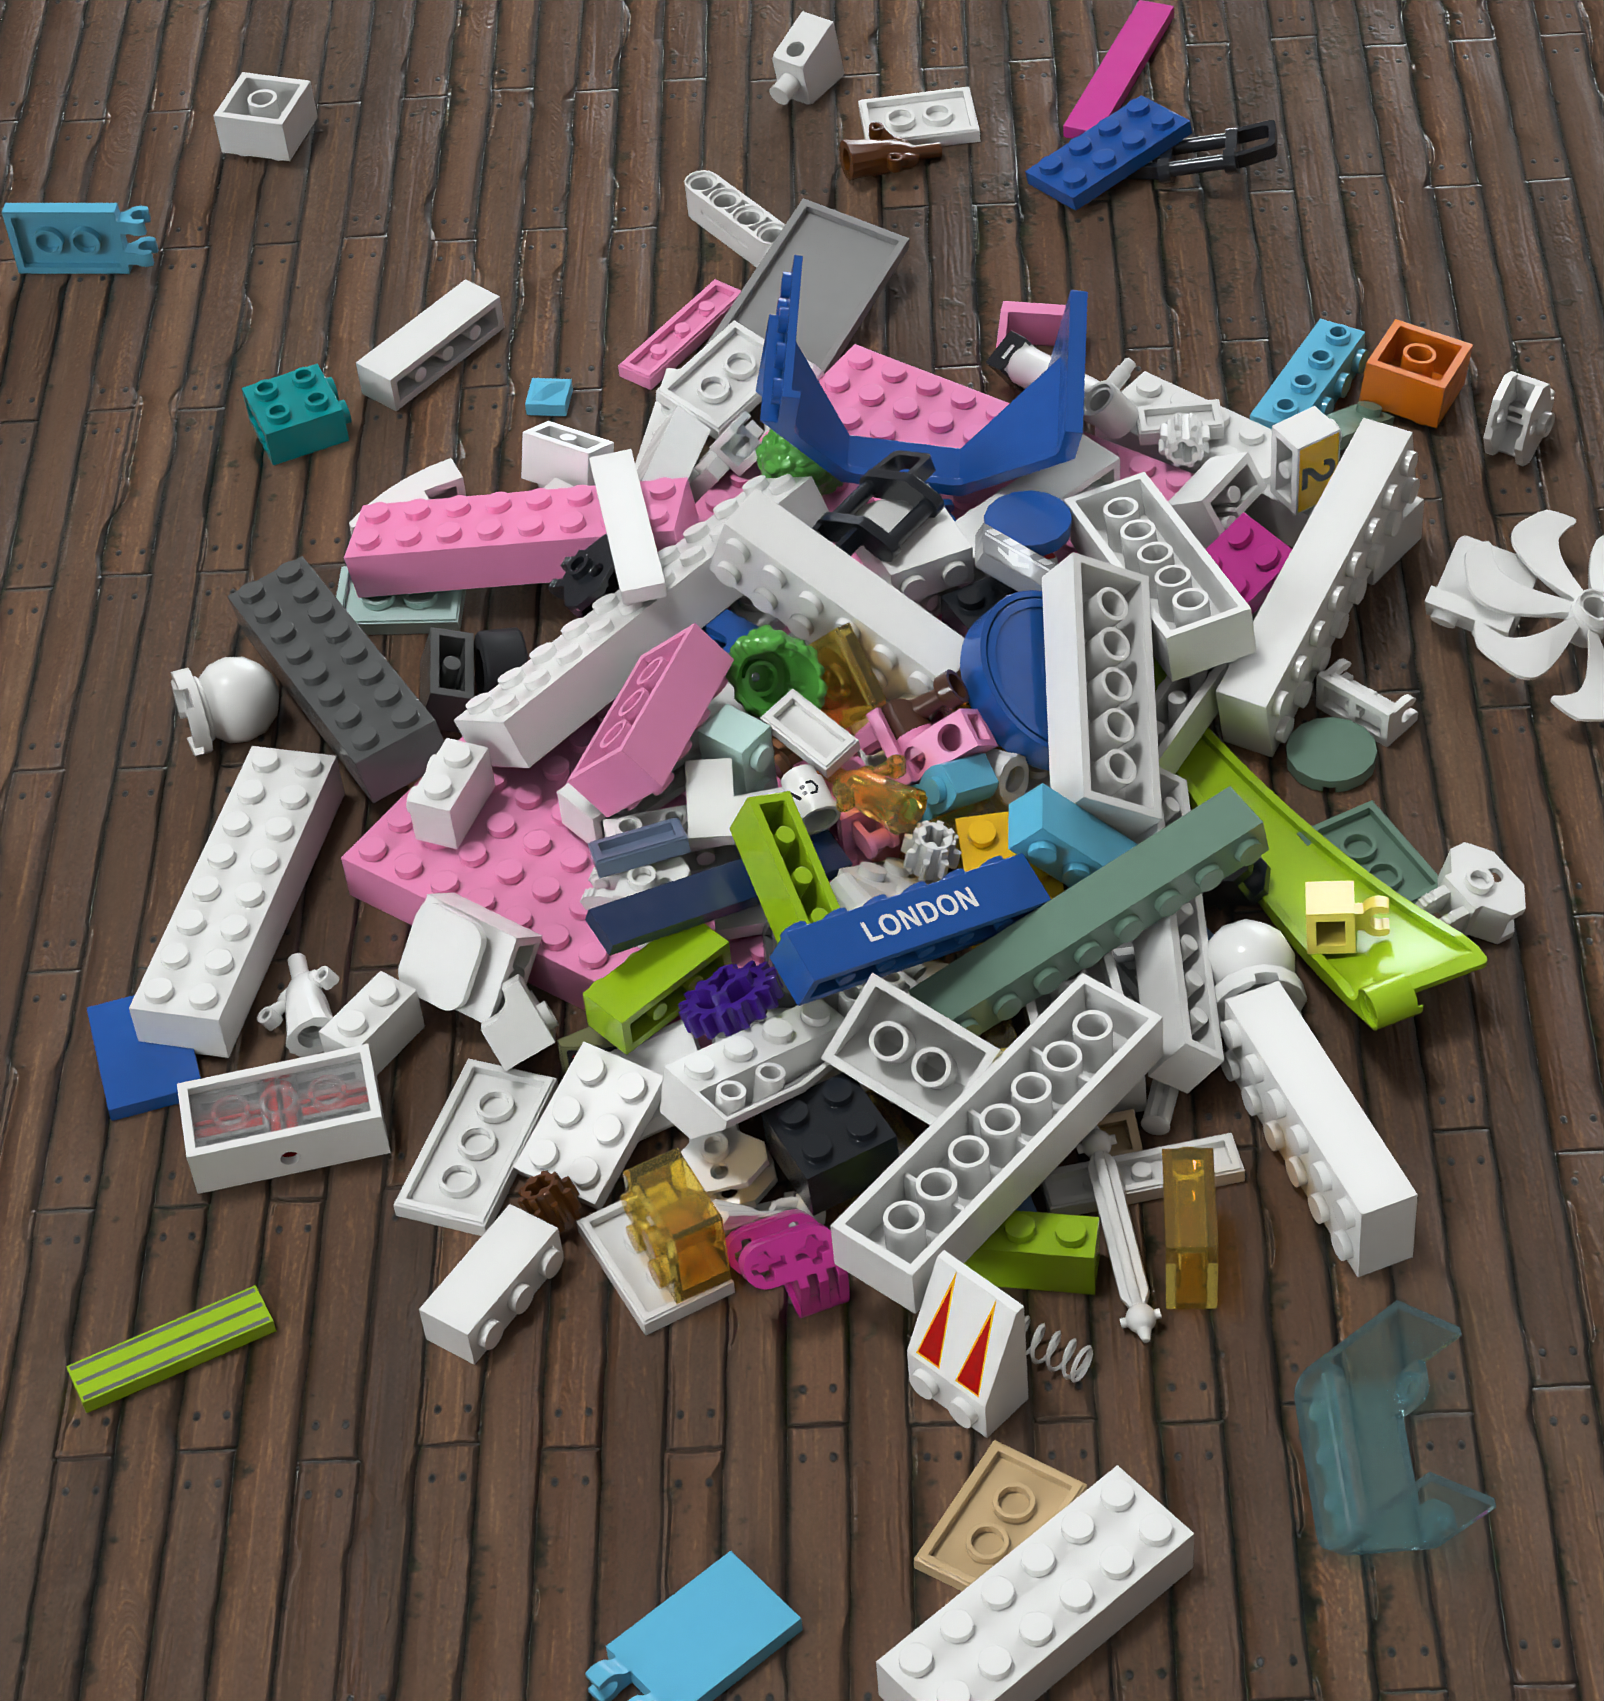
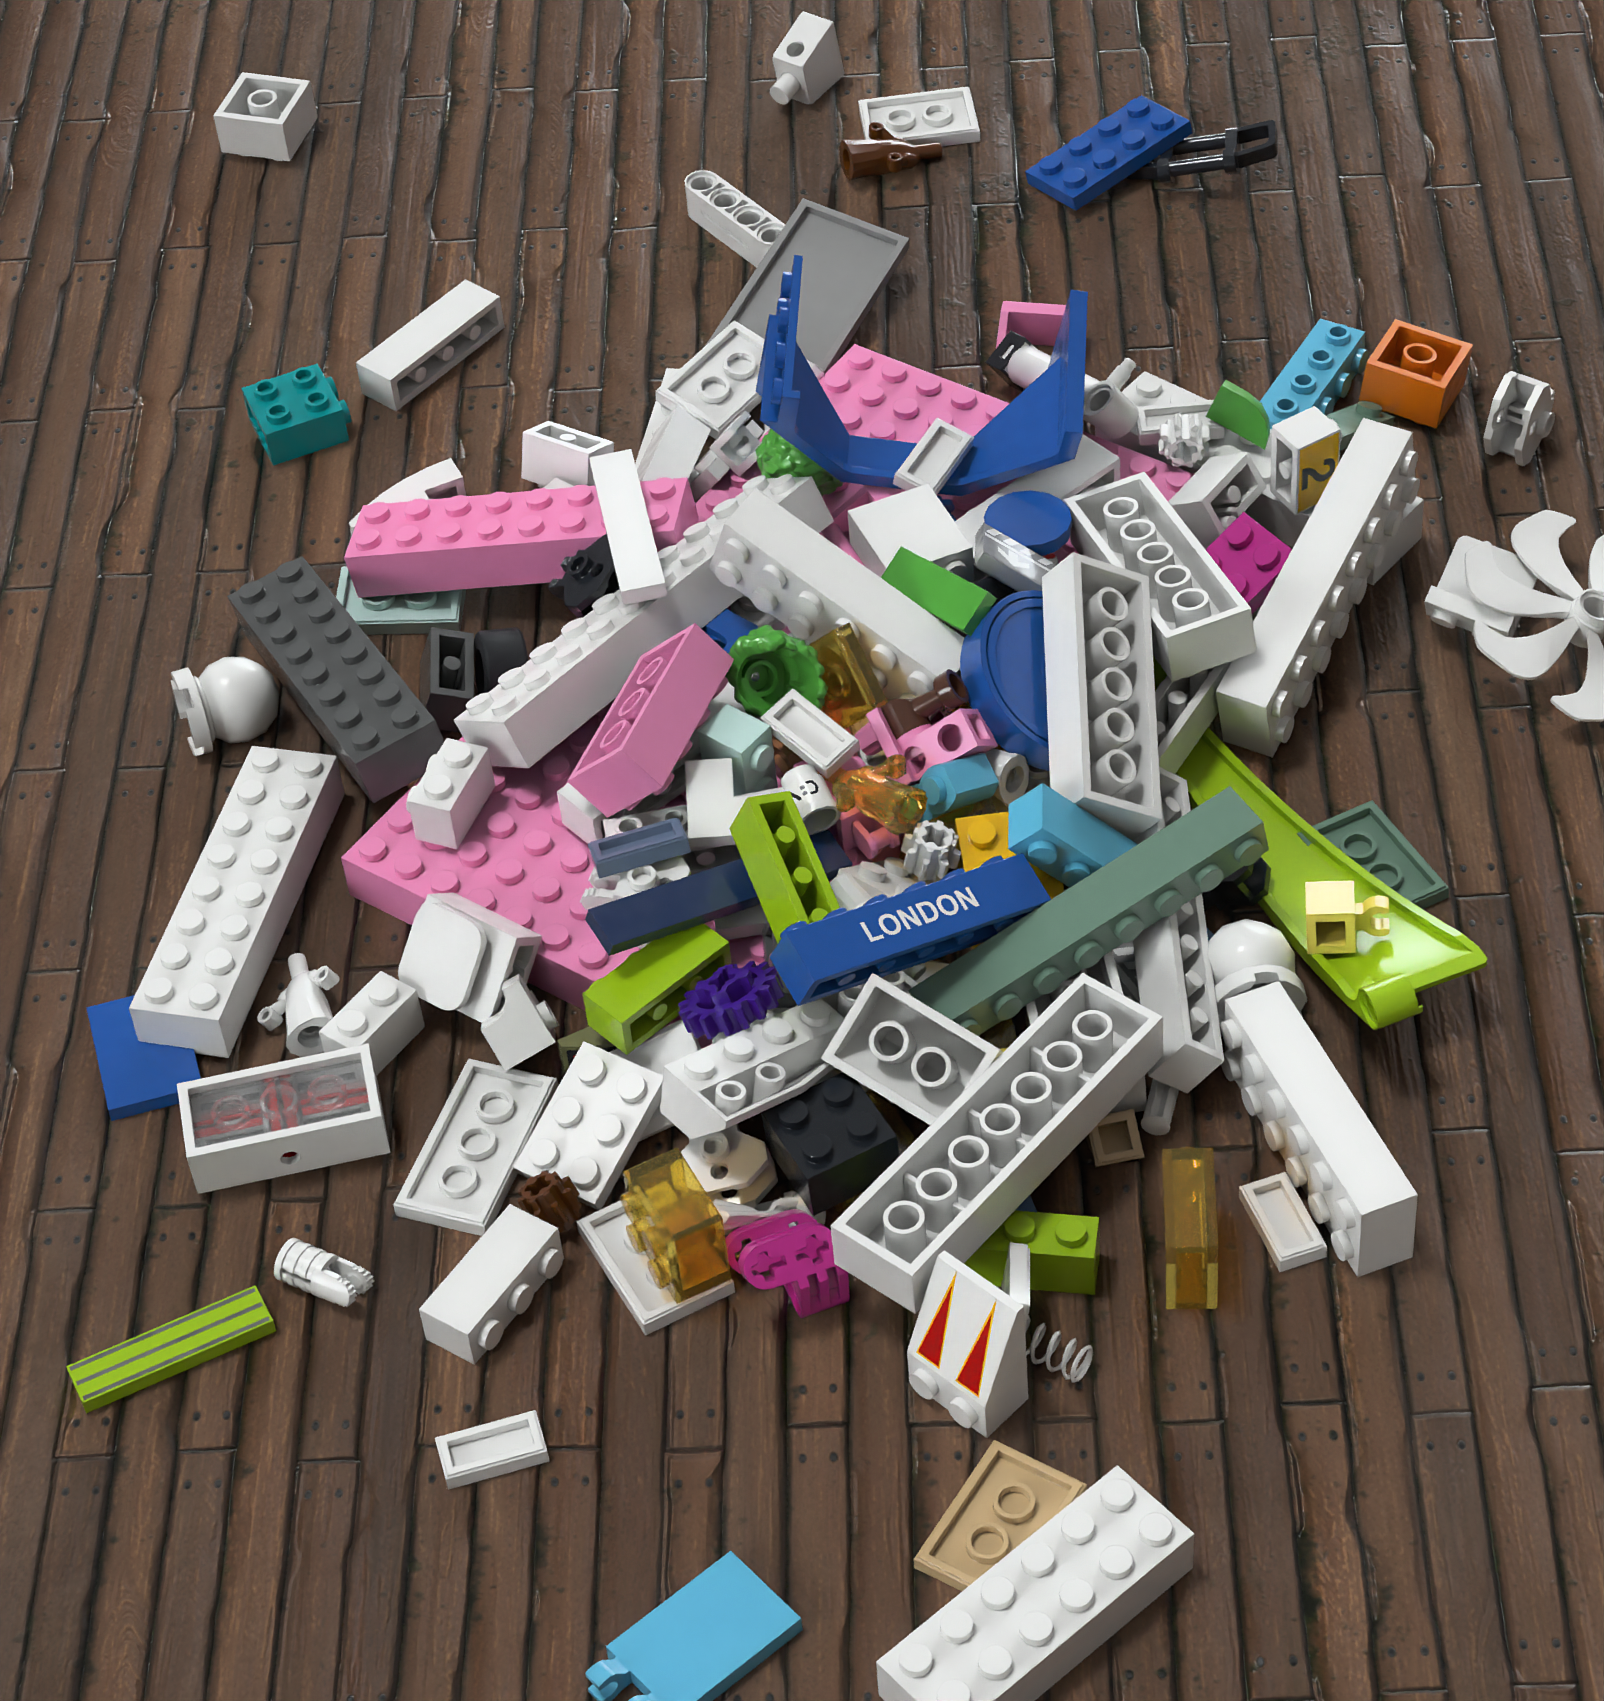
medium azure tile [2,203,159,274] -> none
medium azure tile [525,378,573,416] -> none
bright pink tile [618,279,741,390] -> none
black bar [812,450,945,562] -> none
white tile [1040,1133,1245,1215] -> none
dark pink tile [1063,0,1174,139] -> none
white wheel [1076,1126,1162,1343] -> none
sand green tile [1286,717,1377,792] -> none
clear light blue windscreen [1294,1300,1496,1556] -> none
white hinge [1316,658,1418,747] -> none
white hinge [1415,842,1526,944] -> none
none -> white hinge [274,1238,375,1307]
none -> white tile [435,1410,550,1490]
none -> bright green tile [881,546,997,636]
none -> white tile [893,418,974,495]
none -> white tile [1002,1242,1030,1328]
none -> bright green brick [1206,380,1270,450]
none -> white tile [1239,1172,1327,1272]

